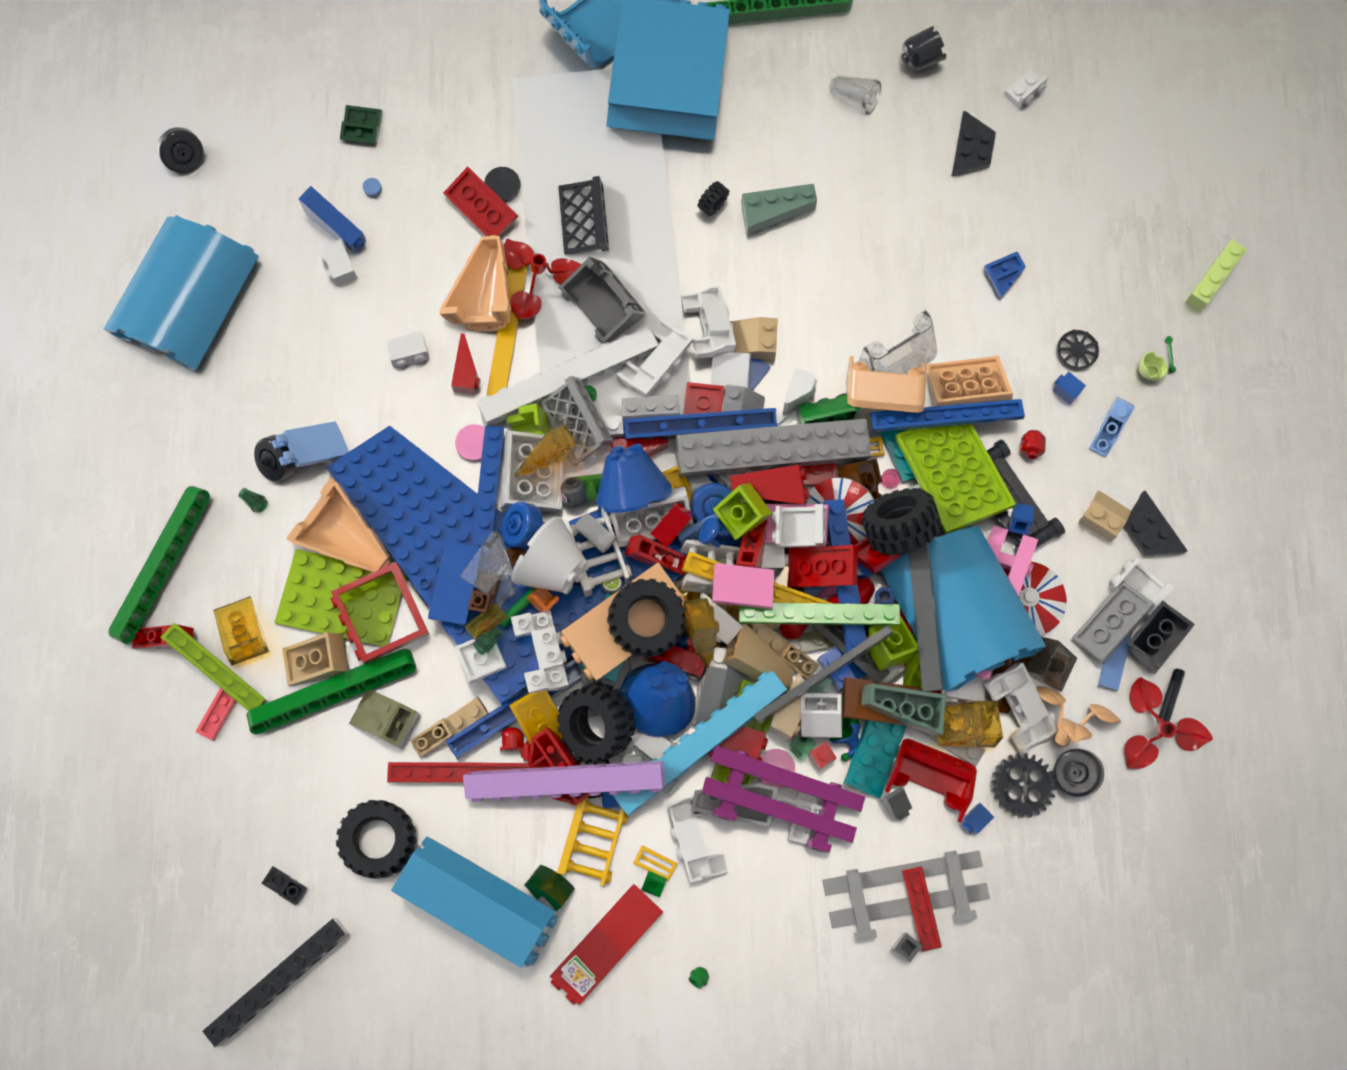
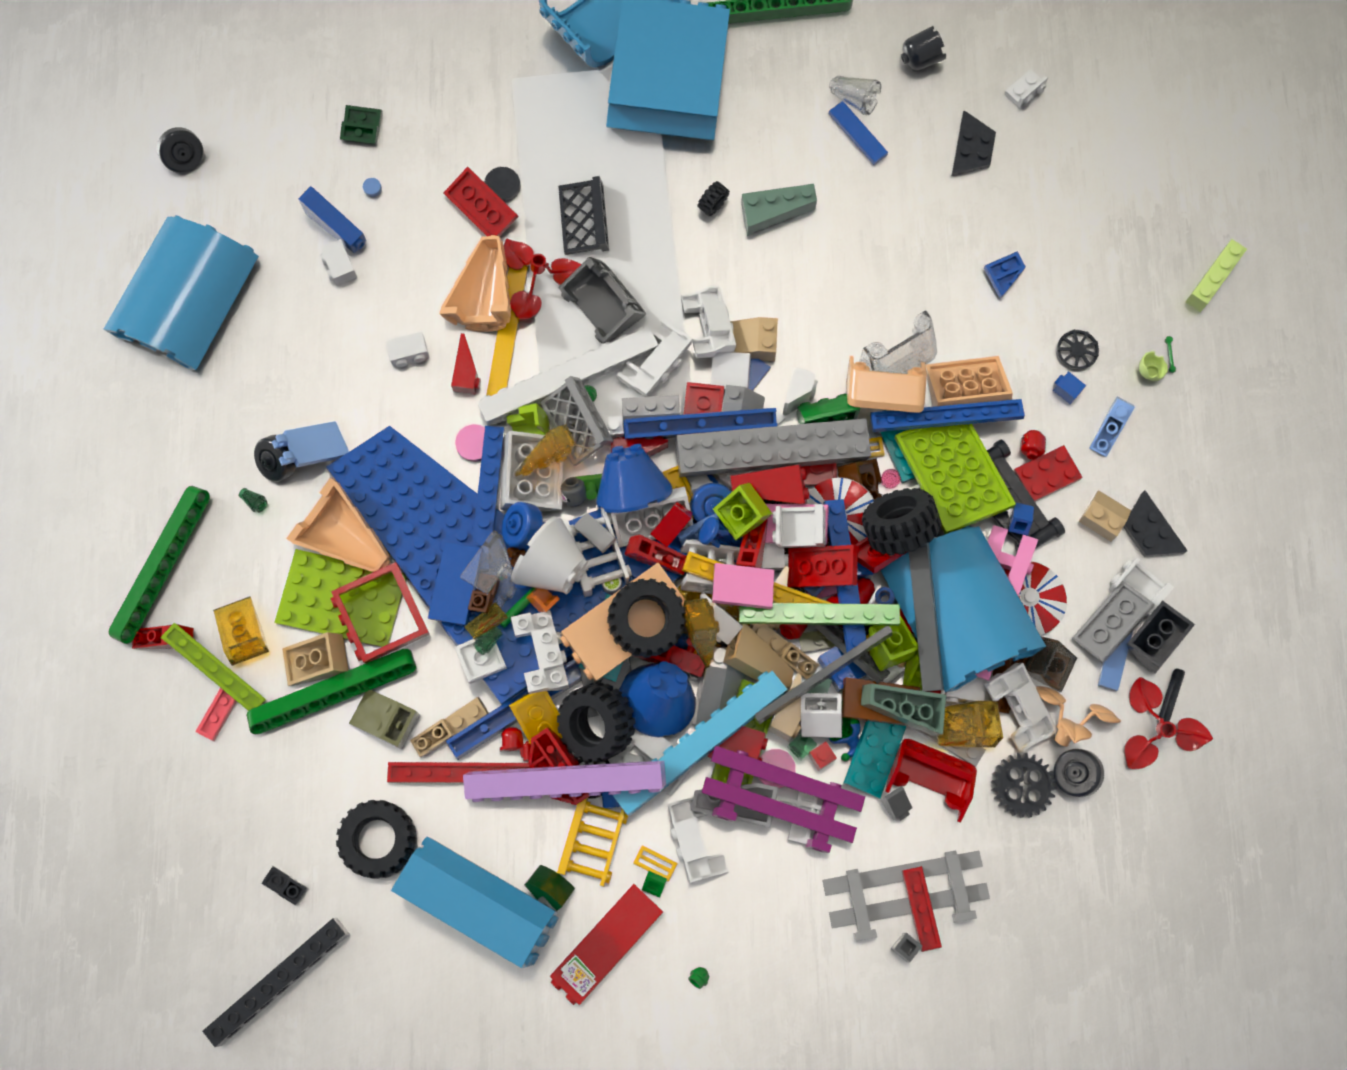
blue brick [961,803,994,835] -> none
none -> blue tile [828,101,888,165]
none -> red plate [1013,445,1083,502]

